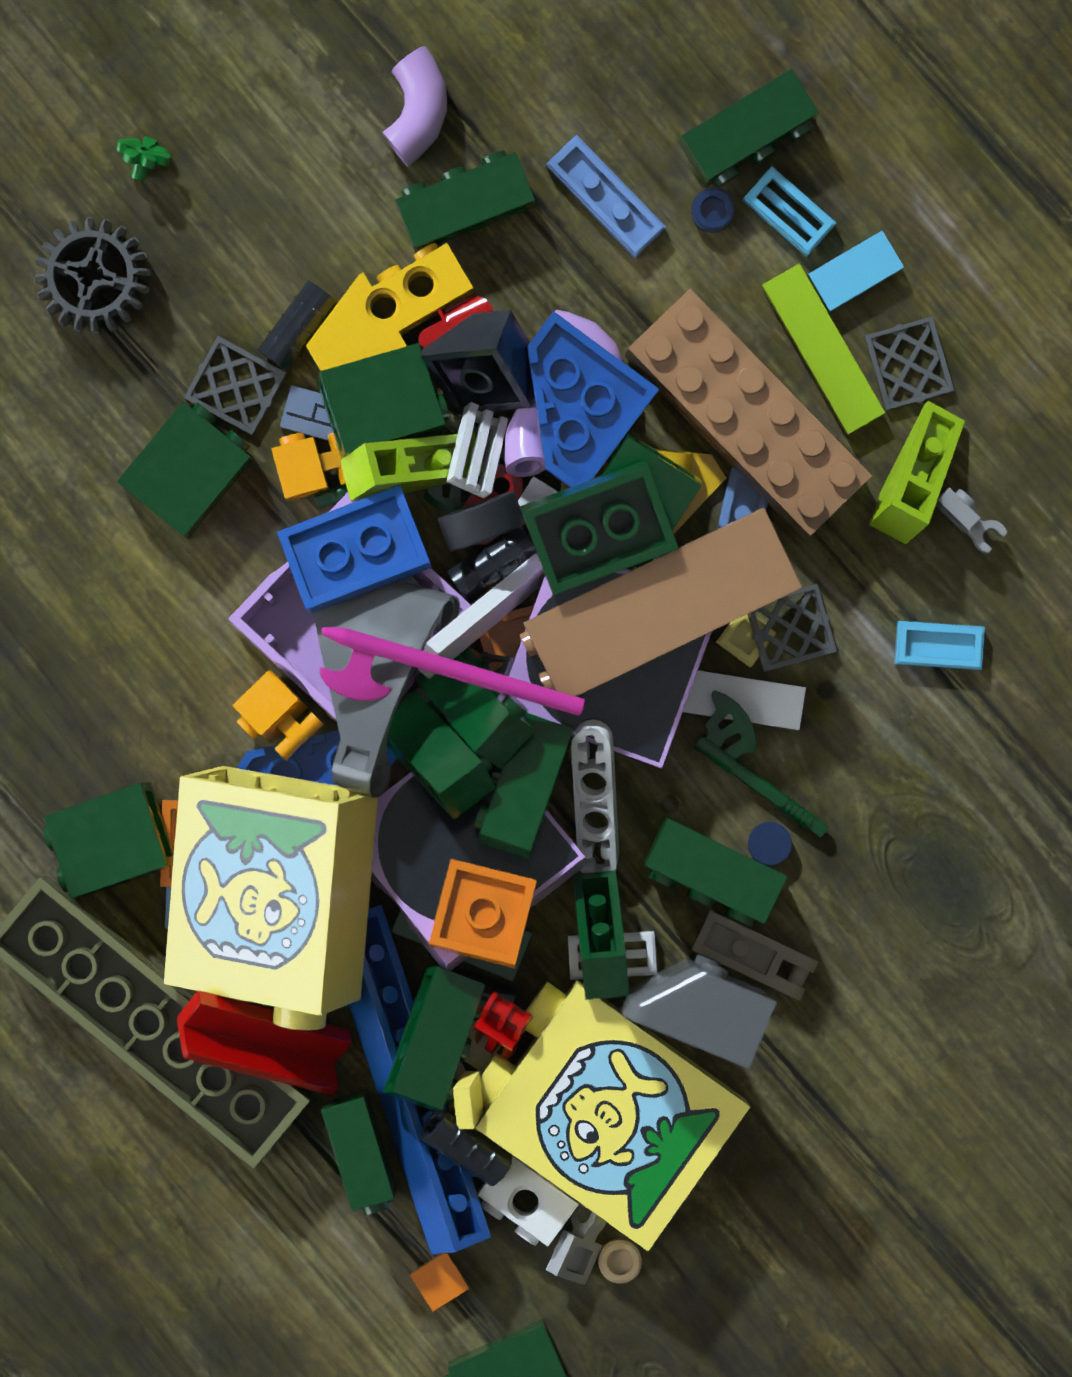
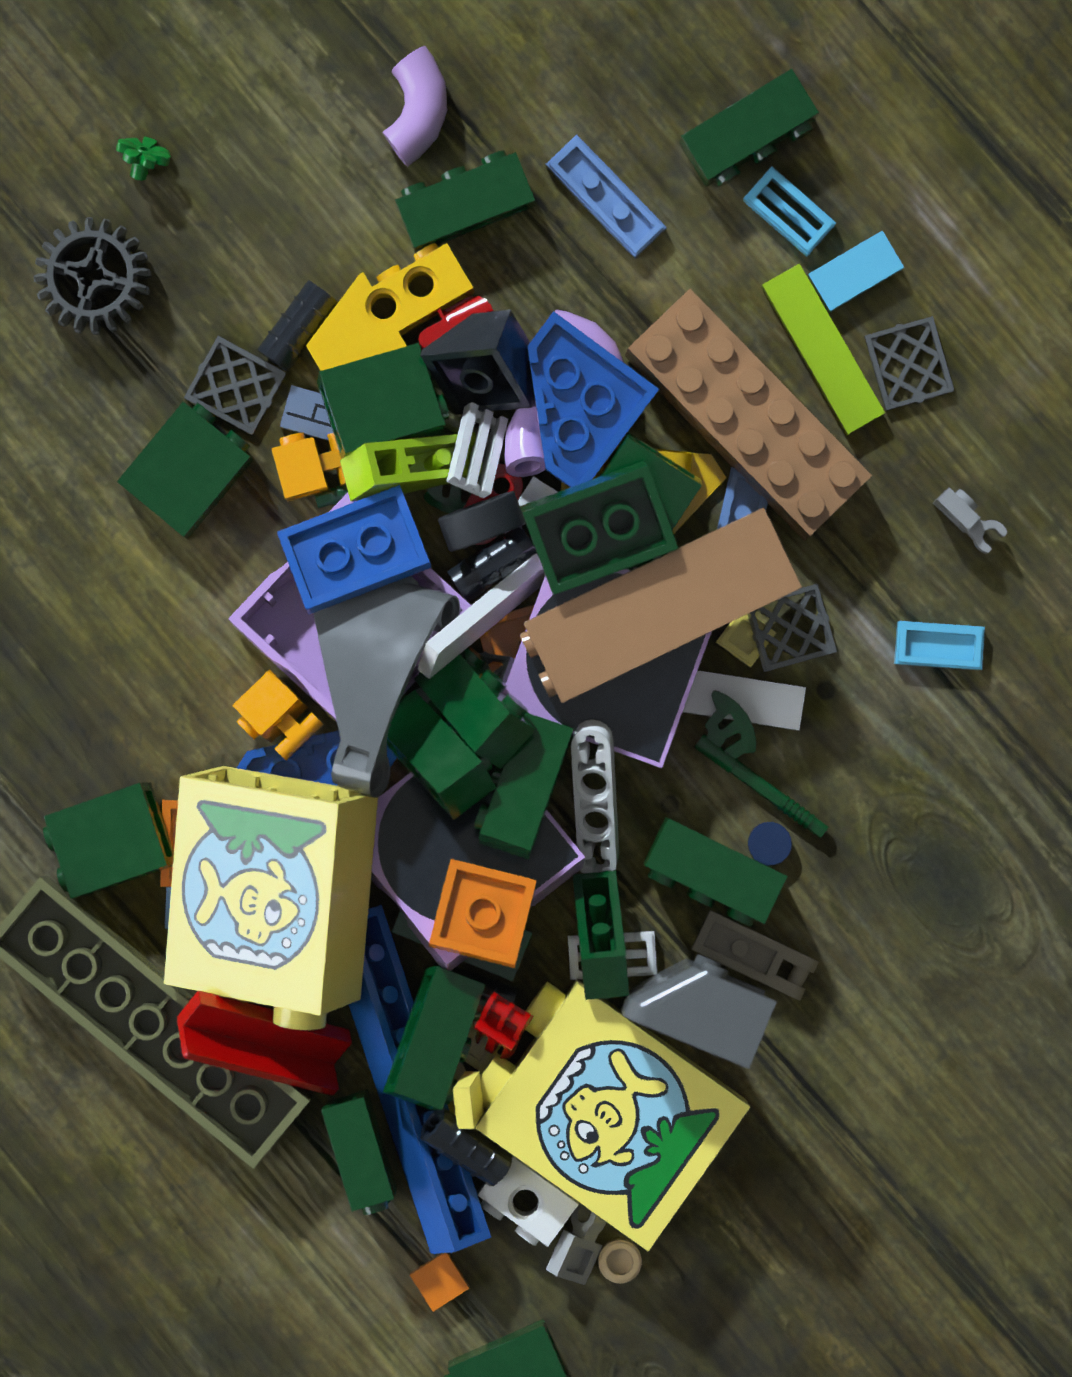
dark pink piece [320,627,585,716] -> none
dark blue tile [691,188,735,233] -> none
lime slope [869,401,965,544] -> none

